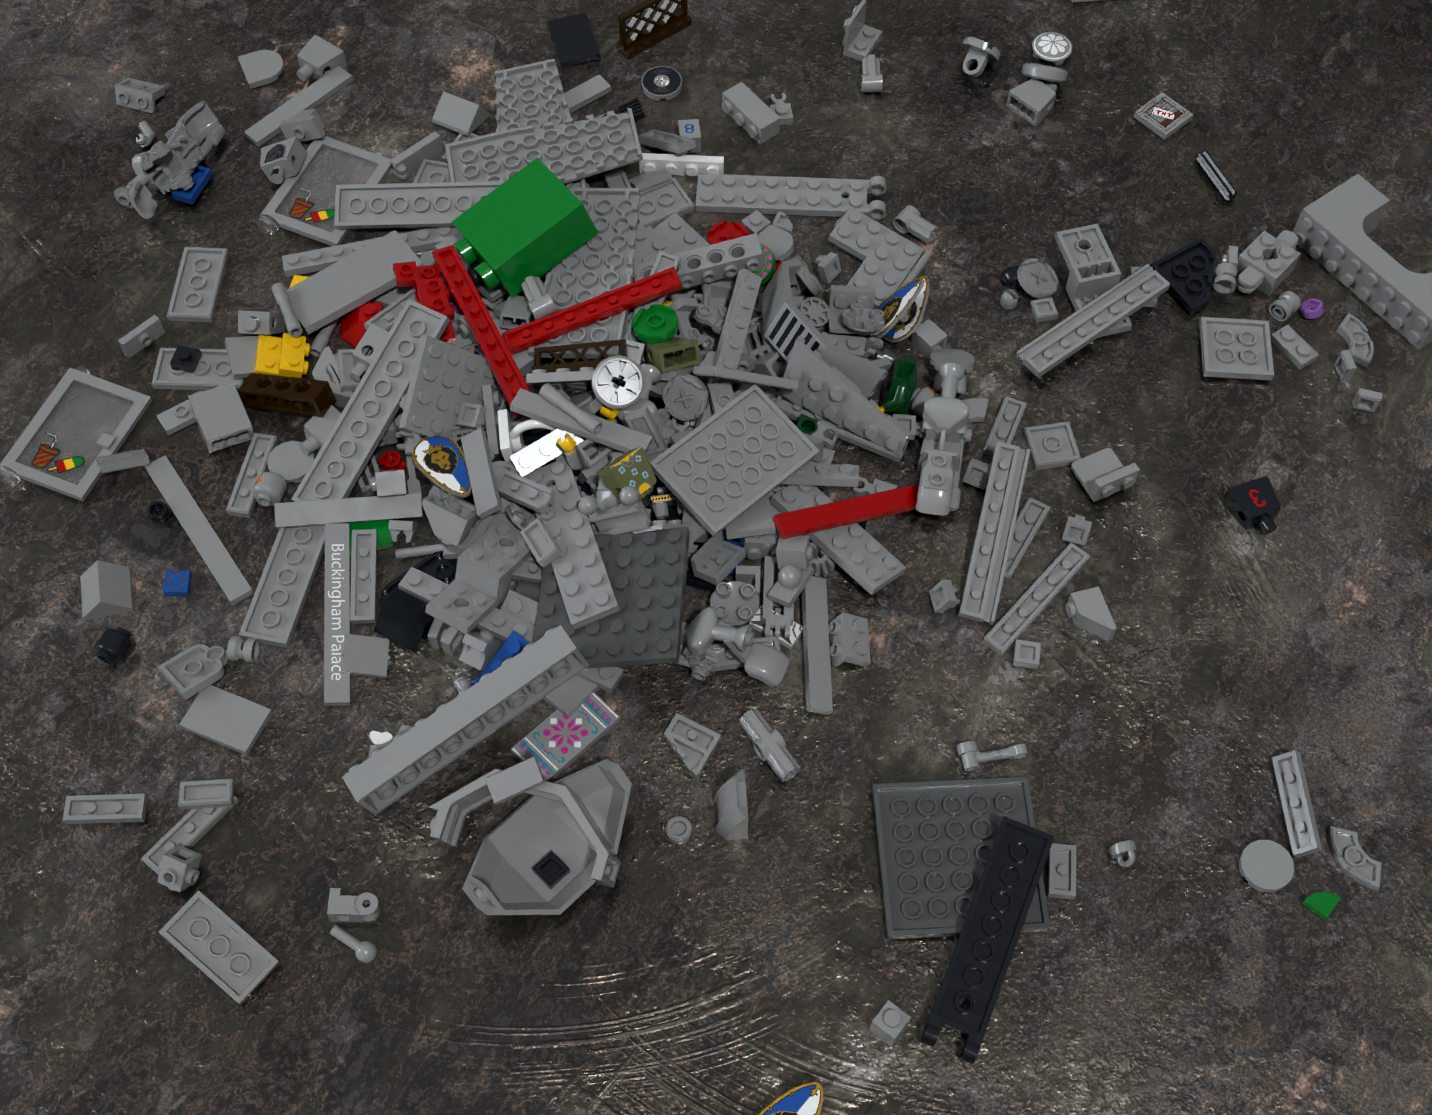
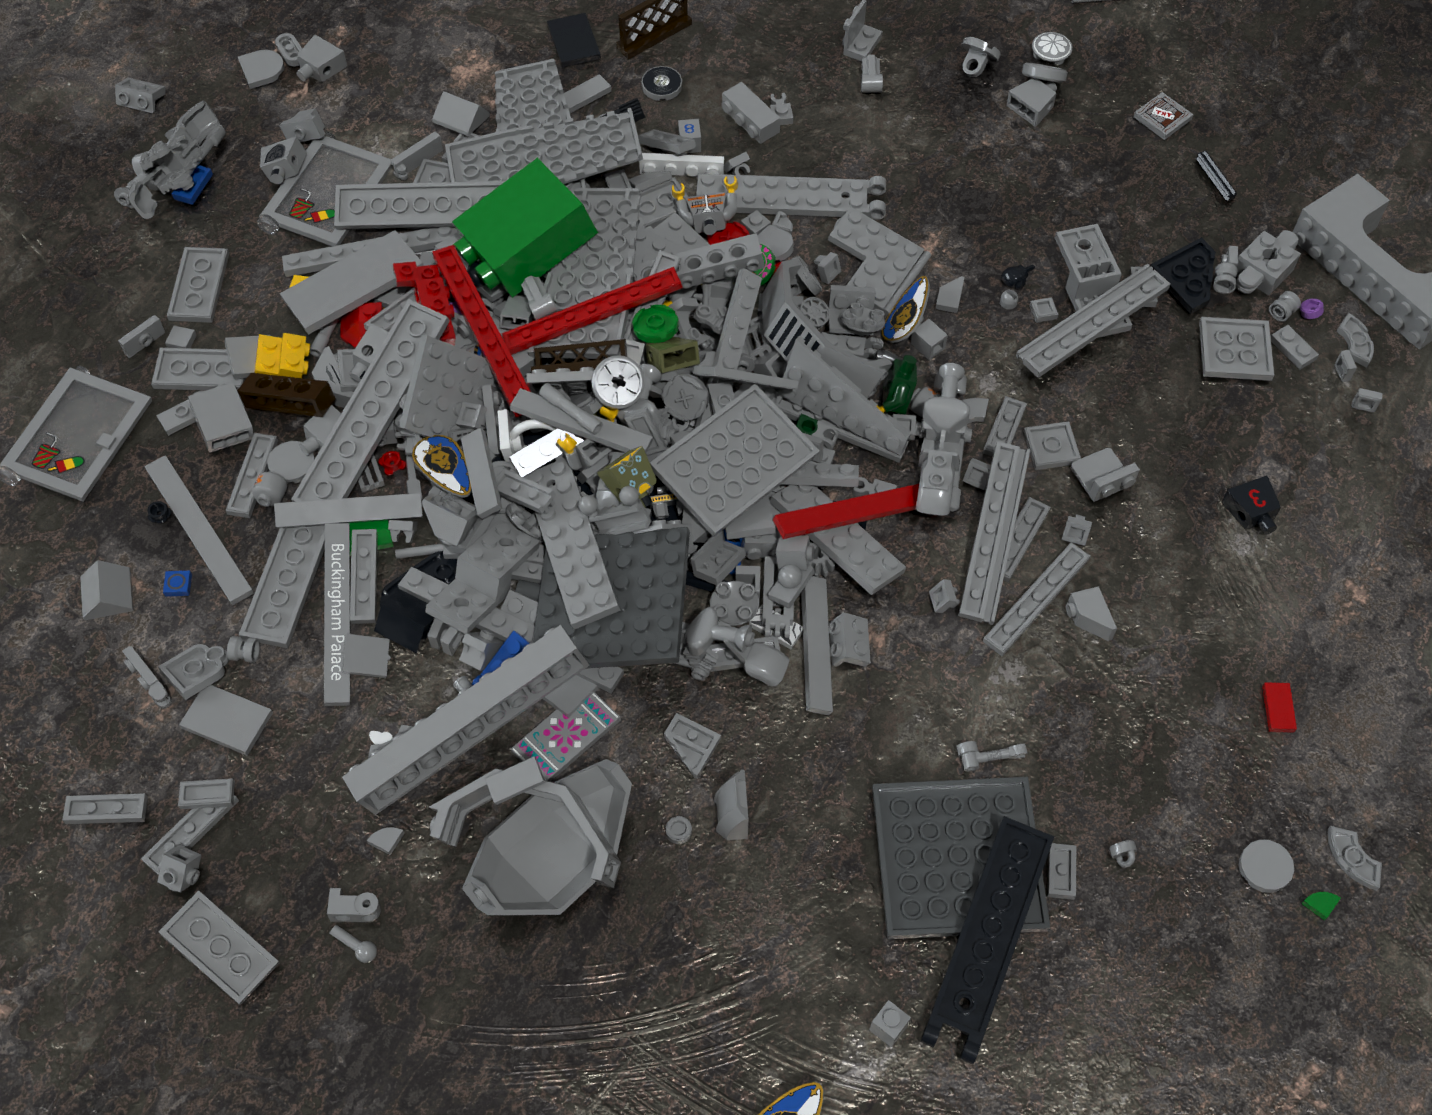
black head [95,627,134,666] -> none
light grey tile [96,449,150,473] -> none
light grey arm [136,121,156,147] -> none
black plate [170,345,202,373] -> none
light grey torso [238,308,285,335] -> none
light grey tile [244,66,353,147] -> none
light grey piece [271,283,303,337] -> none
light grey brick [370,469,407,497] -> none
light grey tile [519,517,563,568] -> none
black tile [532,851,570,890] -> none
light grey piece [739,709,800,782] -> none
shield [869,278,925,338] -> none
light grey piece [893,205,939,244] -> none
light grey tile [929,349,975,373] -> none
light grey plate [1013,639,1041,669] -> none
light grey tile [1017,258,1058,299] -> none
light grey plate [1272,750,1322,858] -> none
none -> light grey hinge [122,646,172,709]
none -> light grey tile [165,326,197,348]
none -> light grey plate [275,33,302,66]
none -> light grey tile [367,827,405,855]
none -> light grey torso [672,176,738,235]
none -> light grey tile [724,152,750,175]
none -> light grey tile [935,276,965,313]
none -> red tile [1262,682,1297,733]

